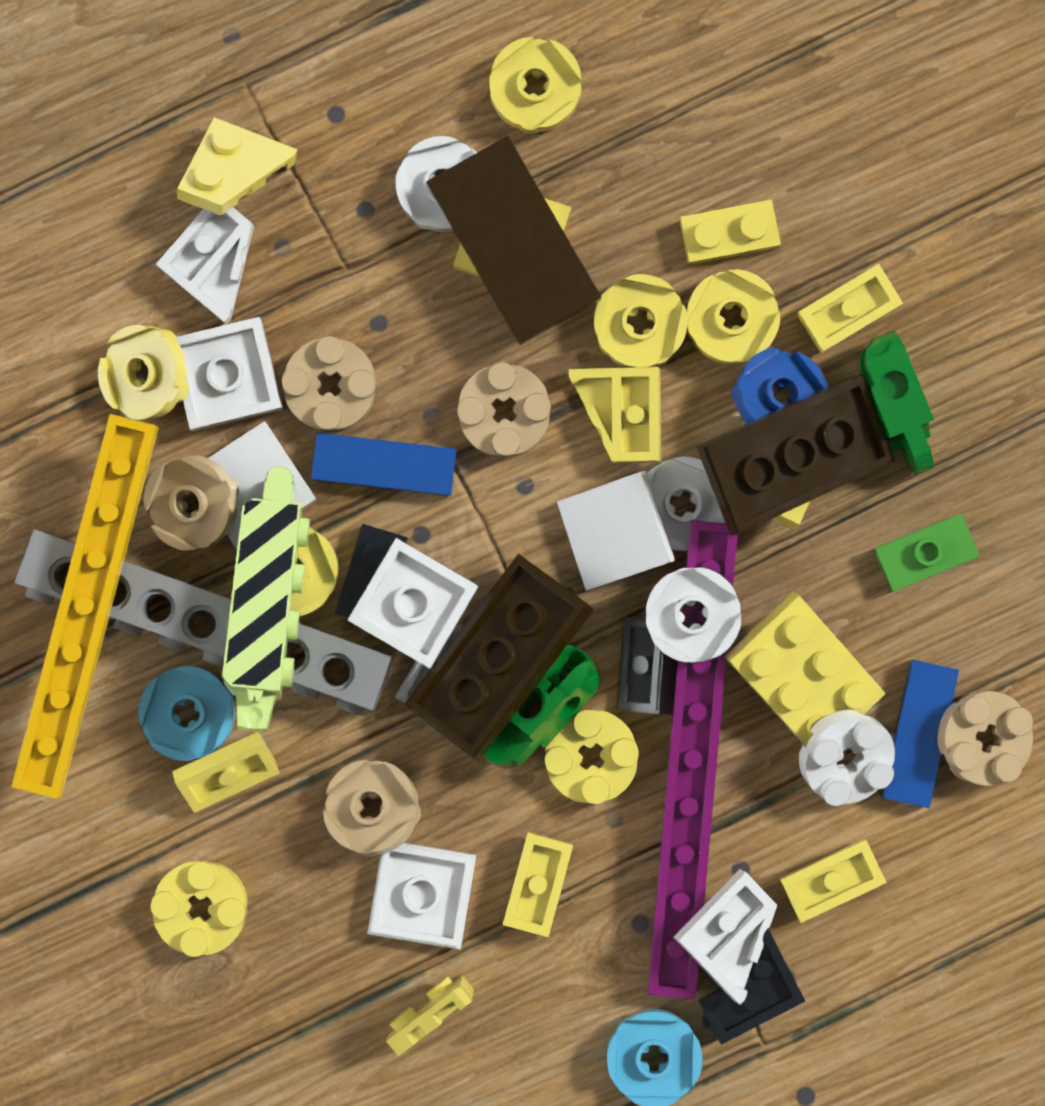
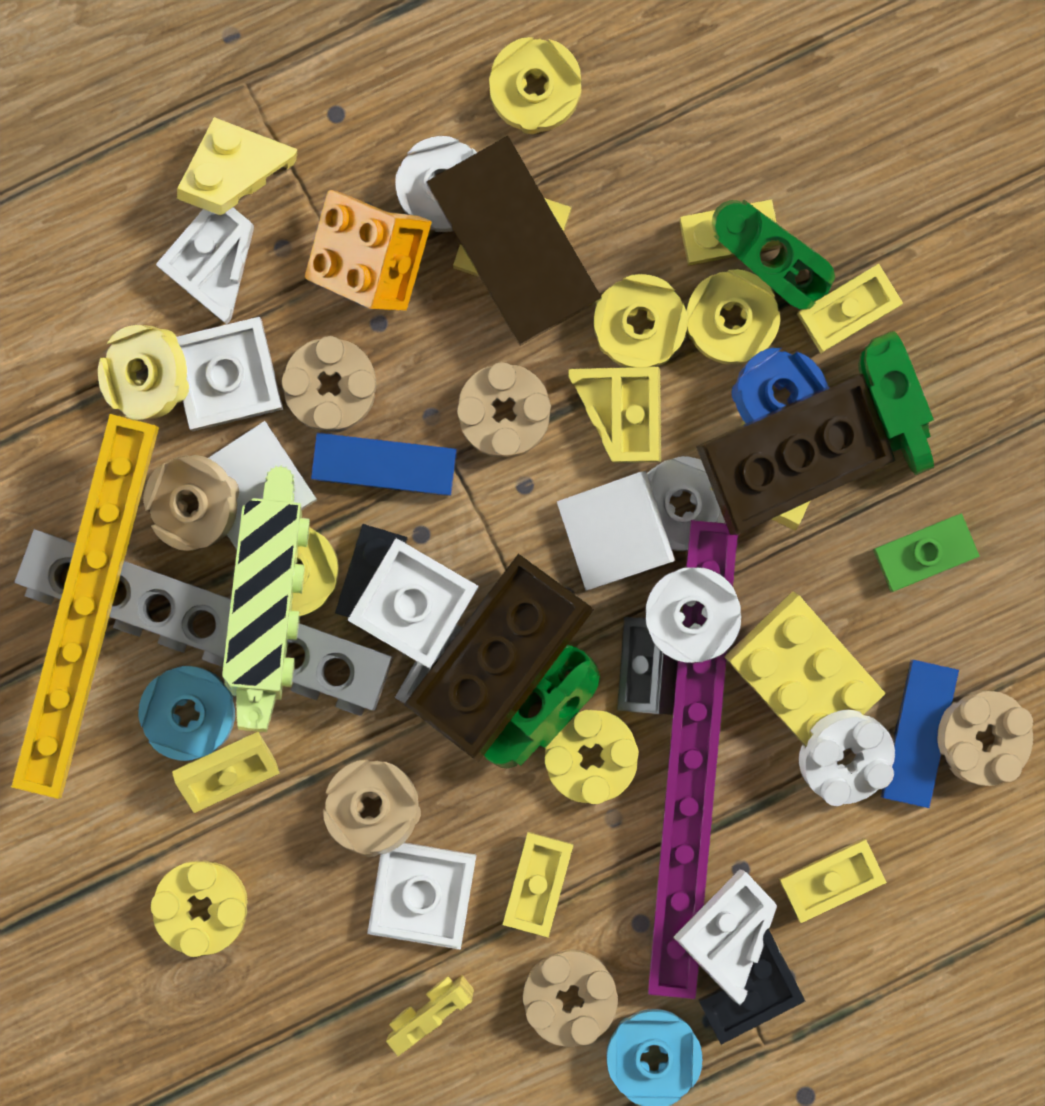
none -> light orange bracket [305,190,432,311]
none -> tan plate [523,949,618,1047]
none -> green piece [712,200,835,310]

